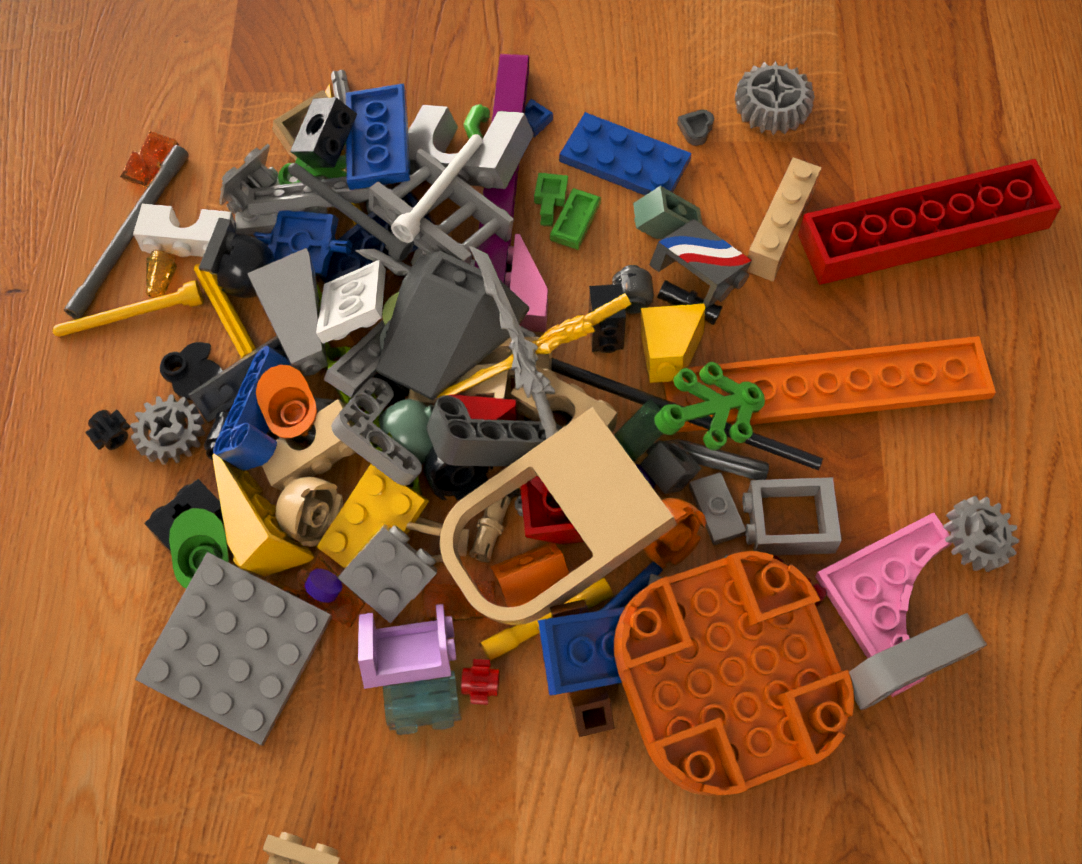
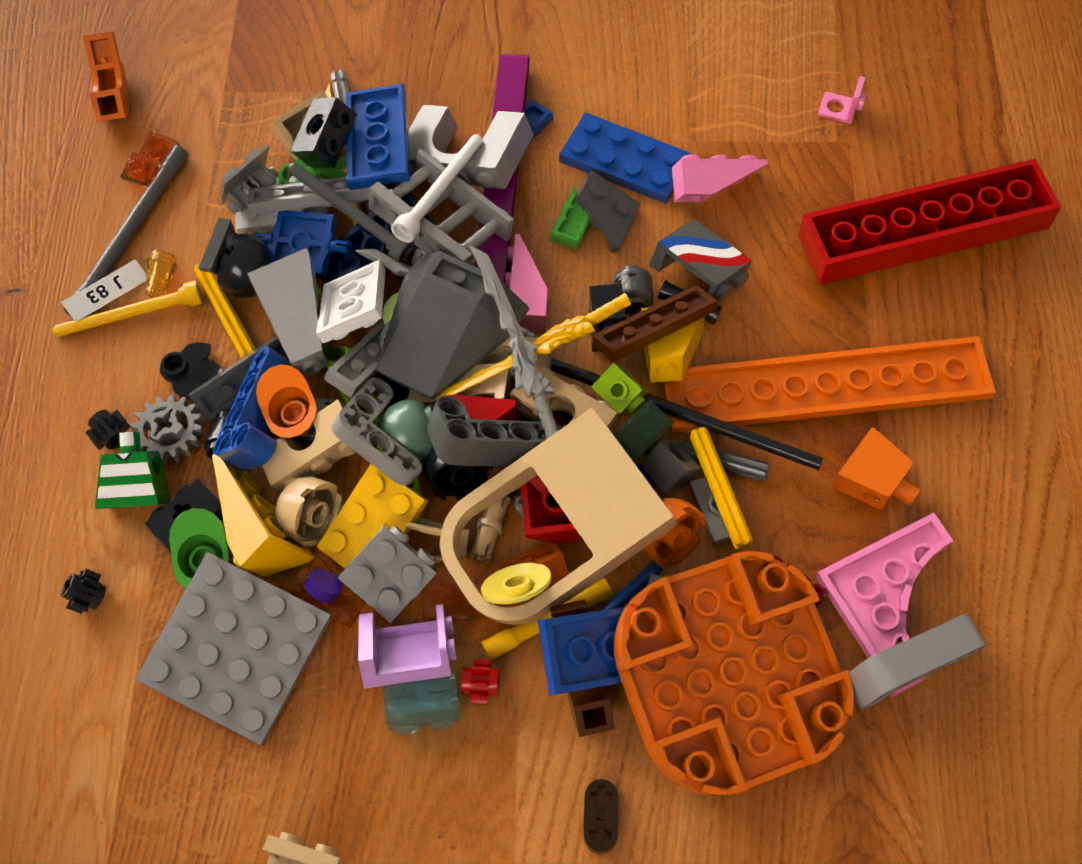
white arch [133,204,237,257] -> none
bright green arm [463,104,490,139] -> none
bright green plate [534,173,568,226] -> none
sand green slope [633,186,703,239] -> none
bright green plant [655,362,765,451] -> none
dark grey tile [677,110,714,146] -> none
light grey gear [735,61,815,135] -> none
light grey window [742,477,842,555] -> none
tan arch [747,157,822,281] -> none
light grey gear [943,496,1019,572] -> none
none -> white sticker [61,260,150,322]
none -> black gear [61,569,106,614]
none -> orange arch [83,31,130,123]
none -> green torso [95,432,171,509]
none -> light yellow dish [481,563,552,605]
none -> dark grey wing [575,170,641,253]
none -> dark brown beam [583,779,618,855]
none -> lime brick [591,362,648,416]
none -> reddish brown plate [593,285,717,362]
none -> bright pink slope [672,154,768,203]
none -> yellow axle [690,427,753,550]
none -> bright pink bracket [818,76,867,124]
none -> orange torso [832,427,921,509]

